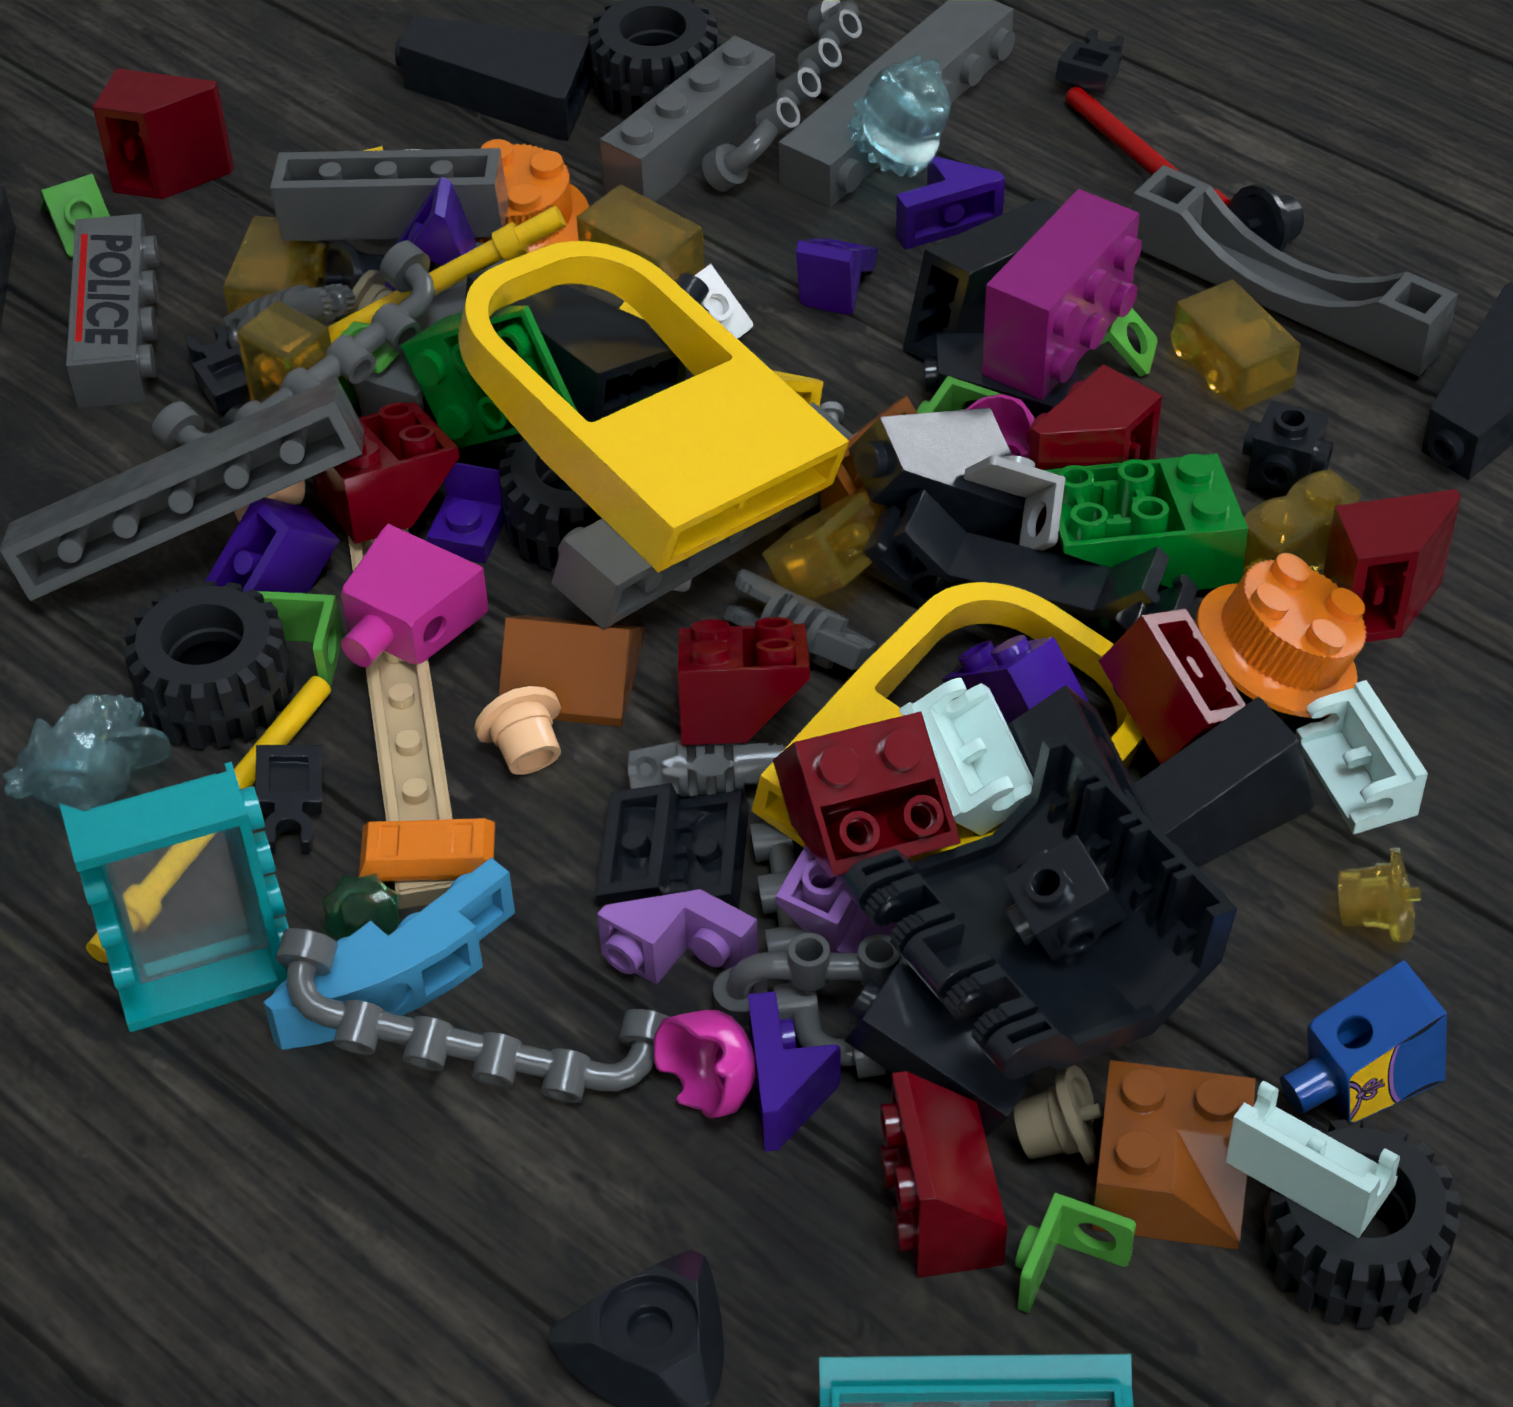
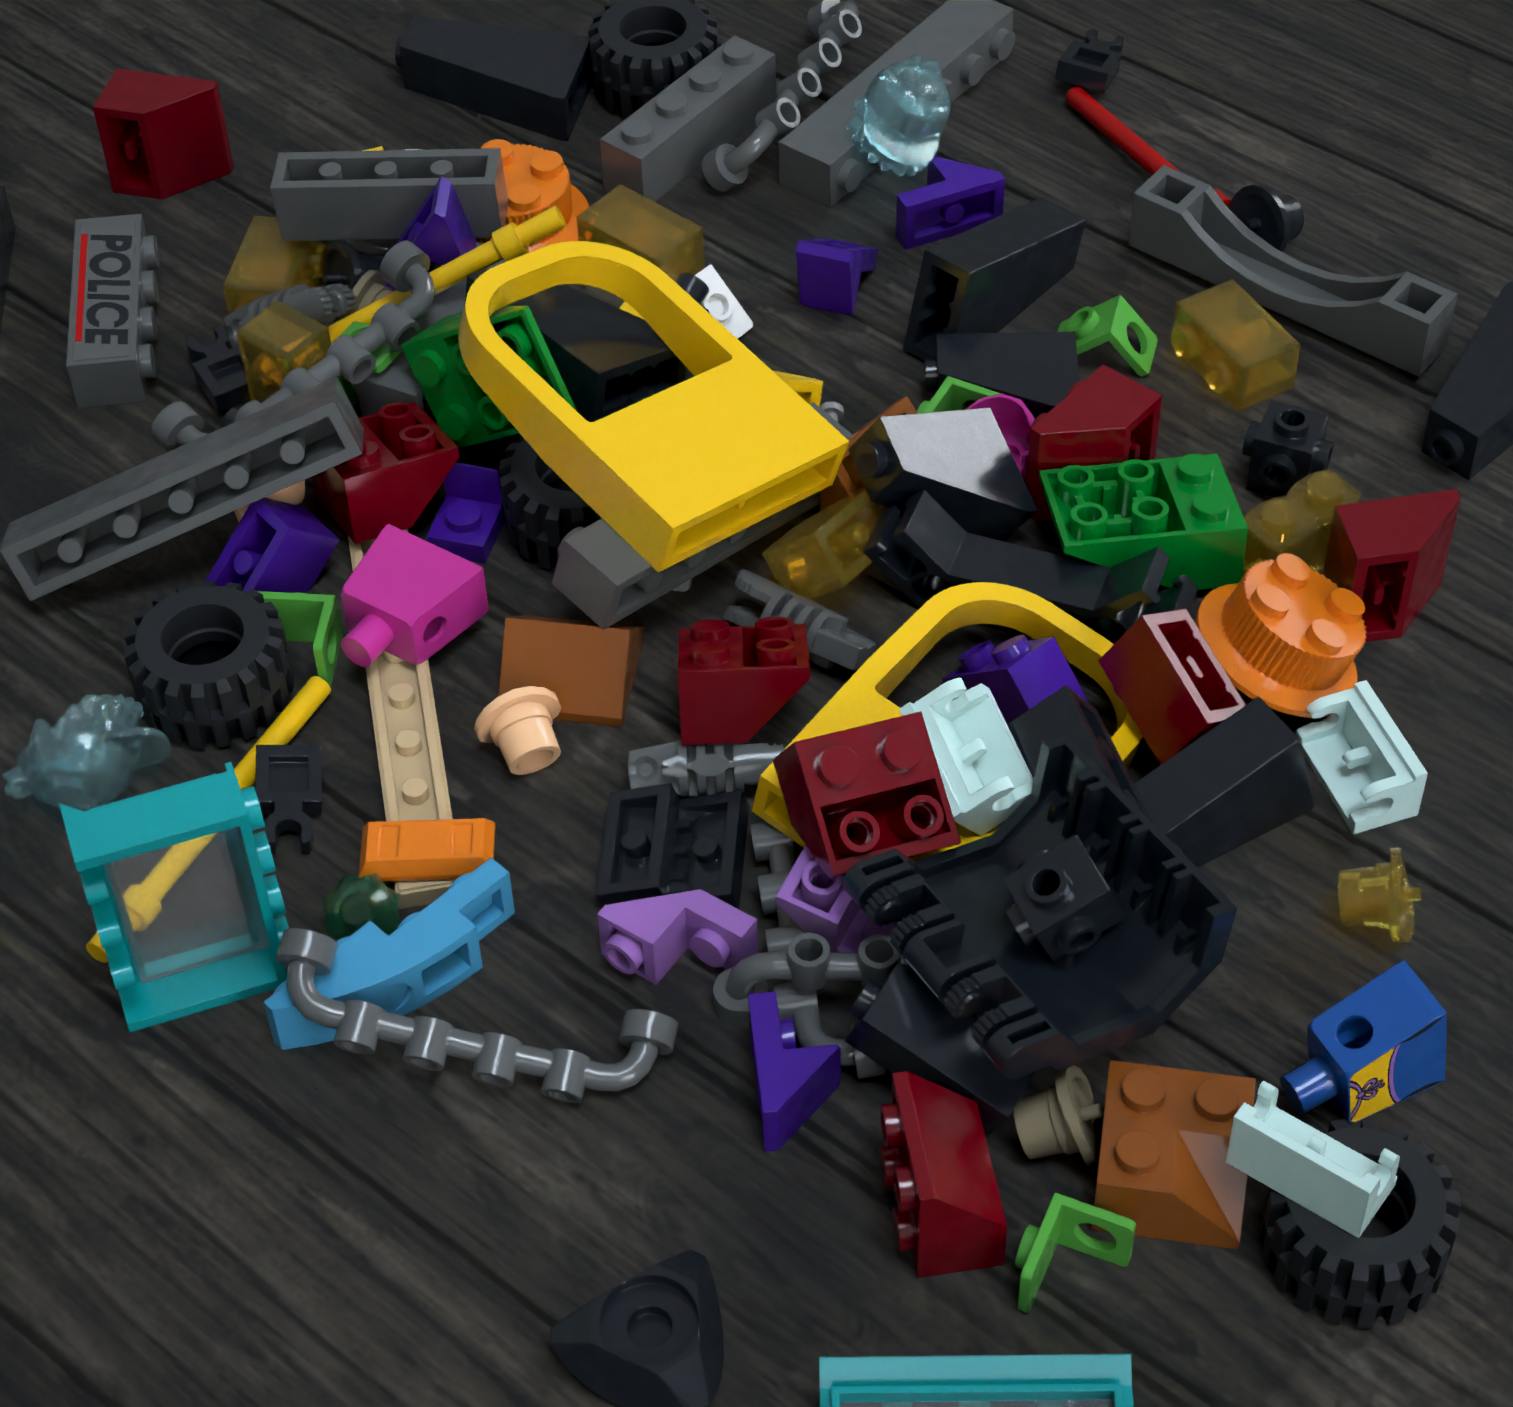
bright green bracket [38,173,110,259] -> none
dark pink hair [654,1010,756,1119] -> none
light grey bracket [964,456,1065,551] -> none
magenta brick [982,189,1142,401] -> none

